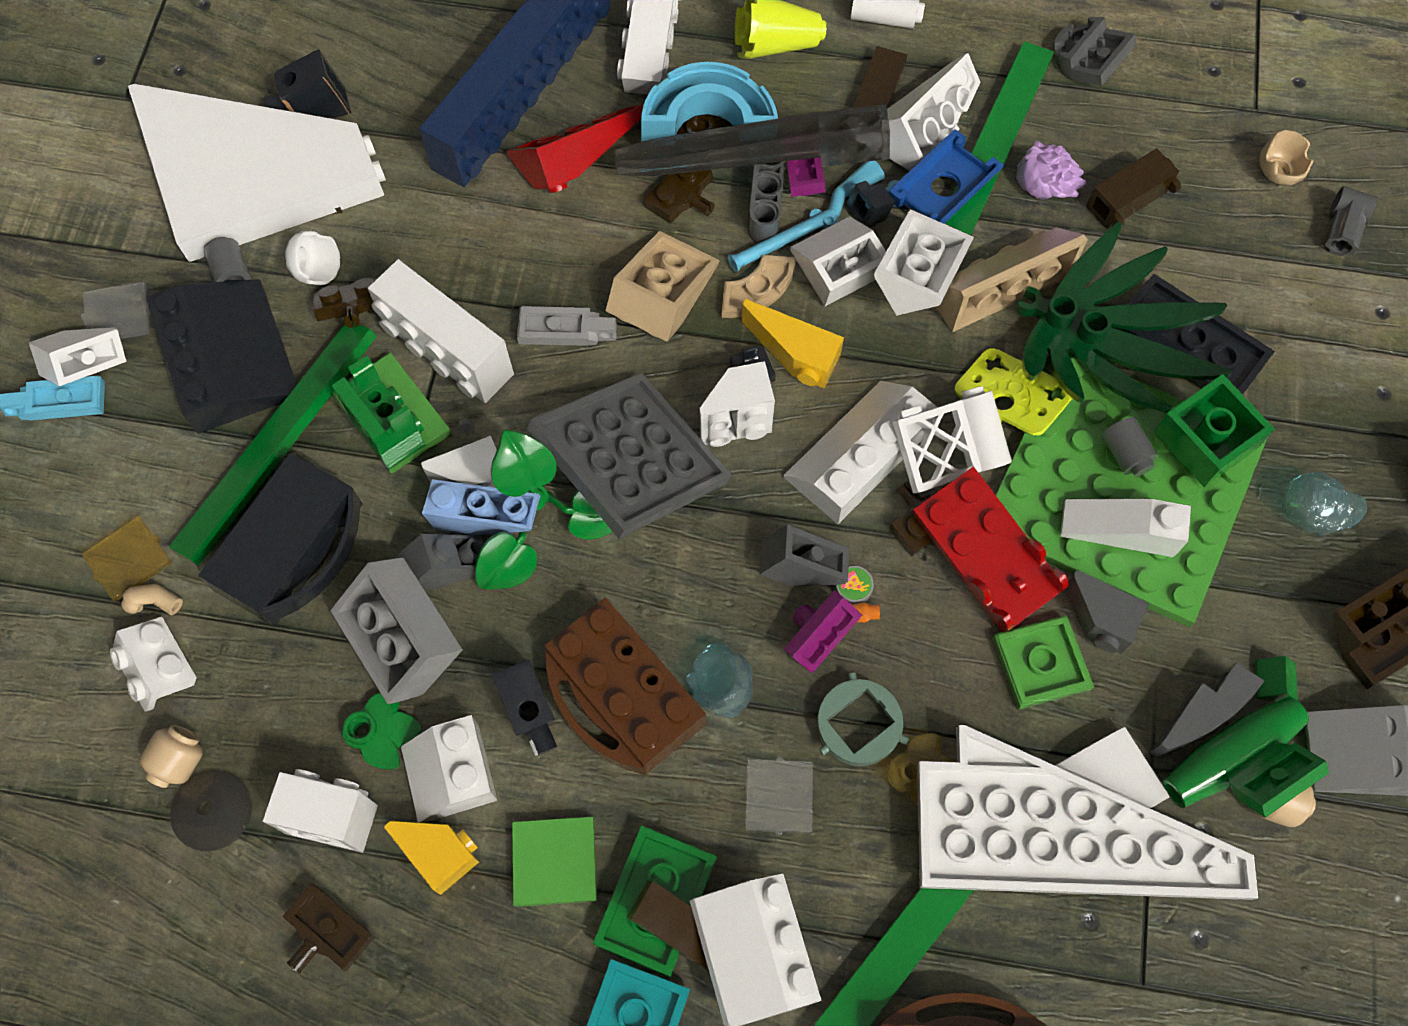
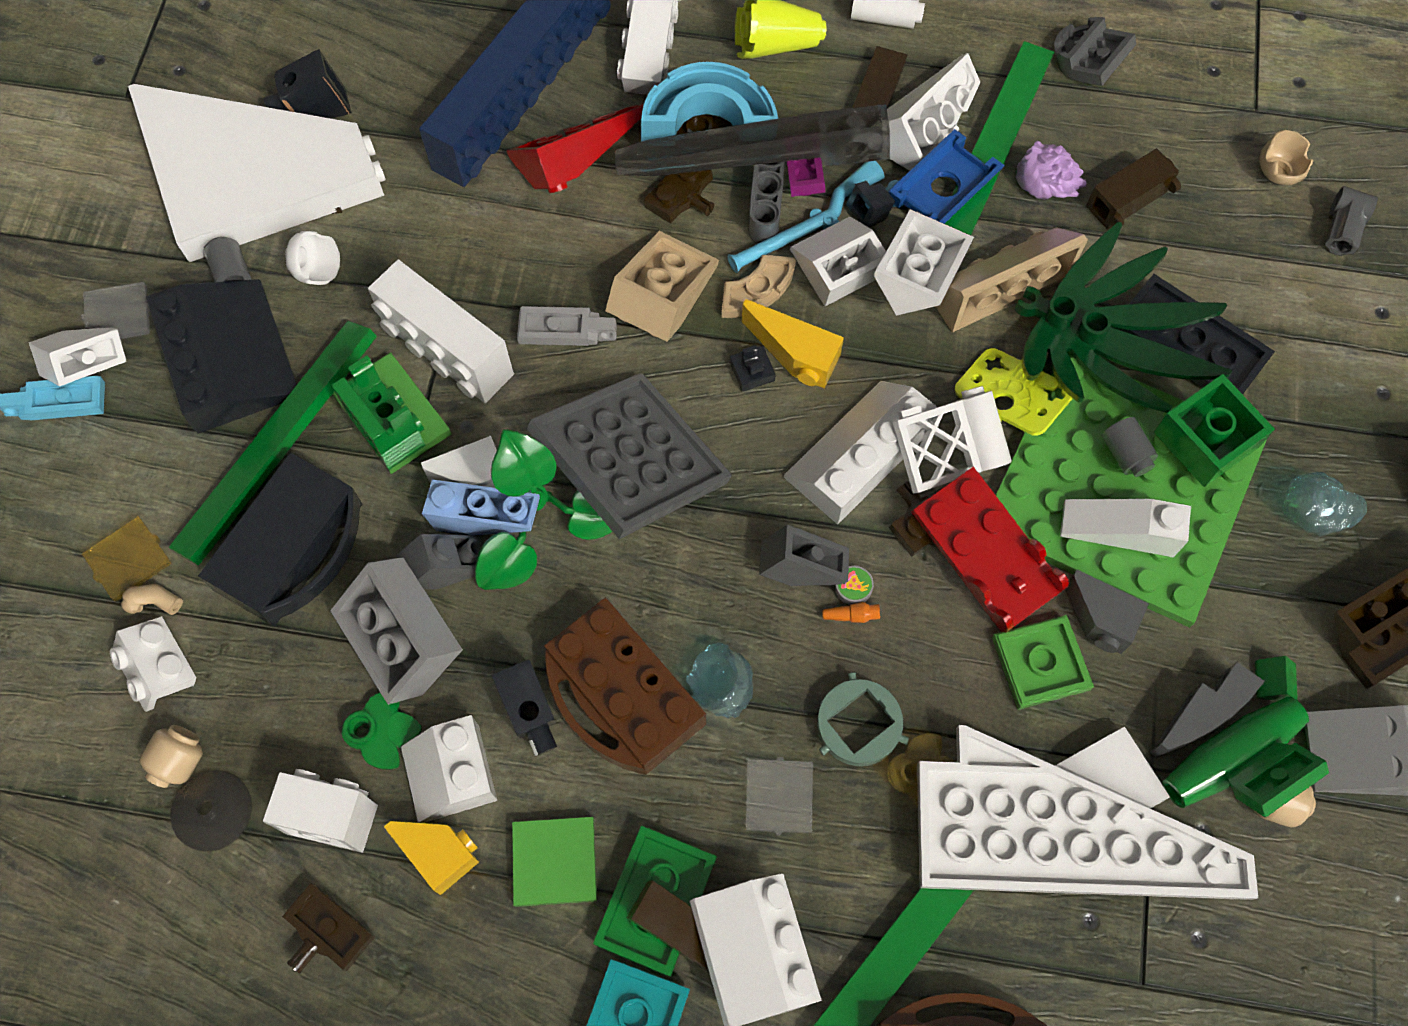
dark brown plate [313,278,378,328] -> none
white slope [700,361,775,447] -> none
magenta tile [784,590,862,673] -> none

